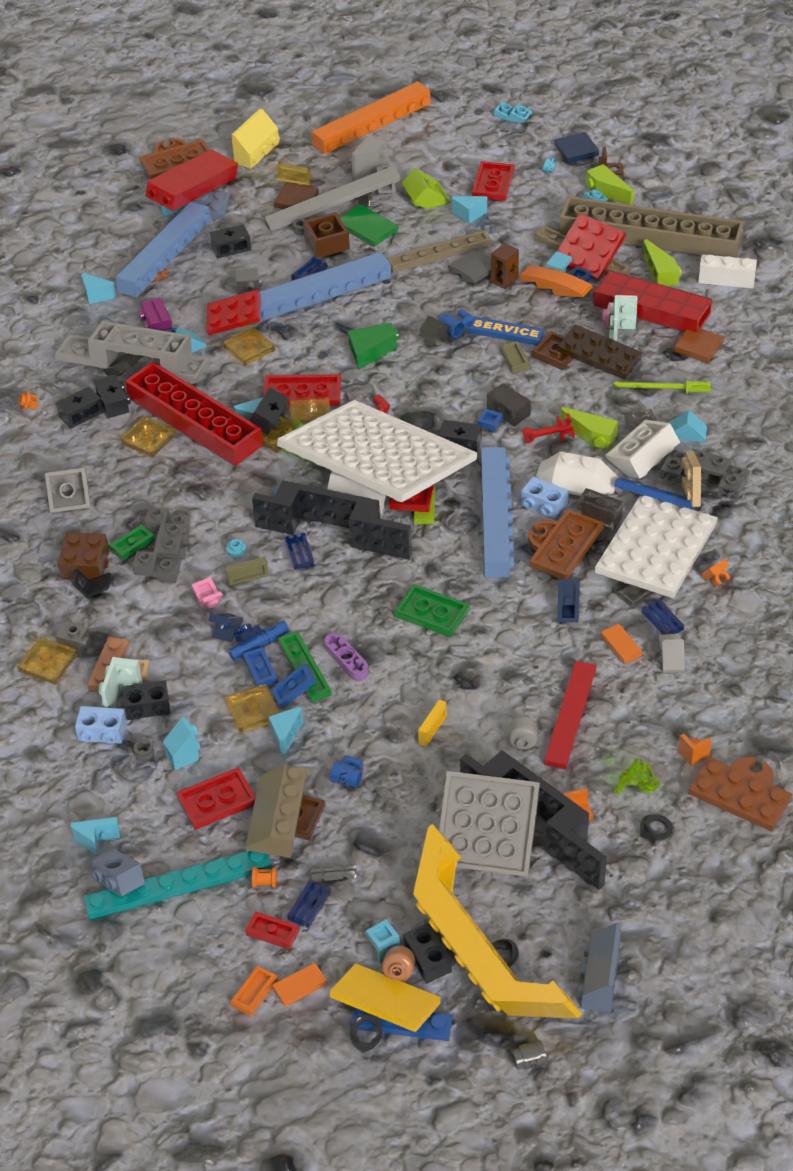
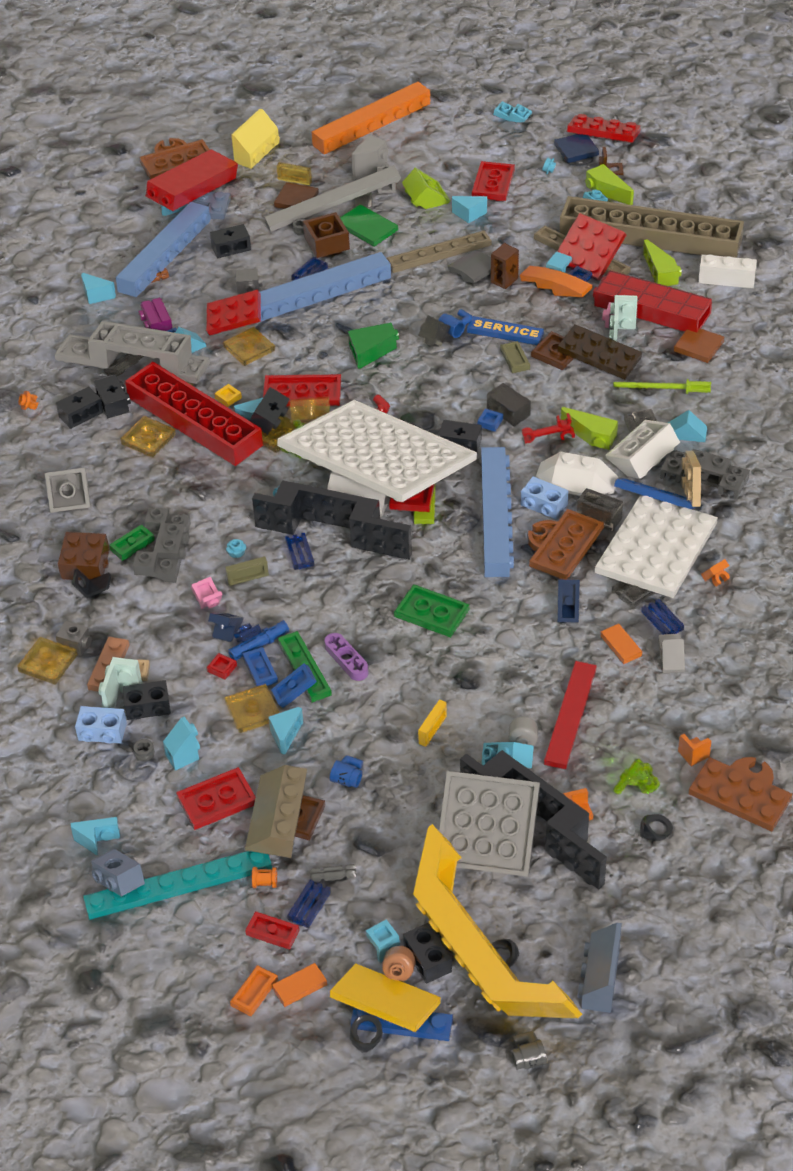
none -> red tile [207,653,237,680]
none -> yellow plate [214,384,242,407]
none -> medium azure slope [481,742,534,769]
none -> red plate [567,114,641,143]

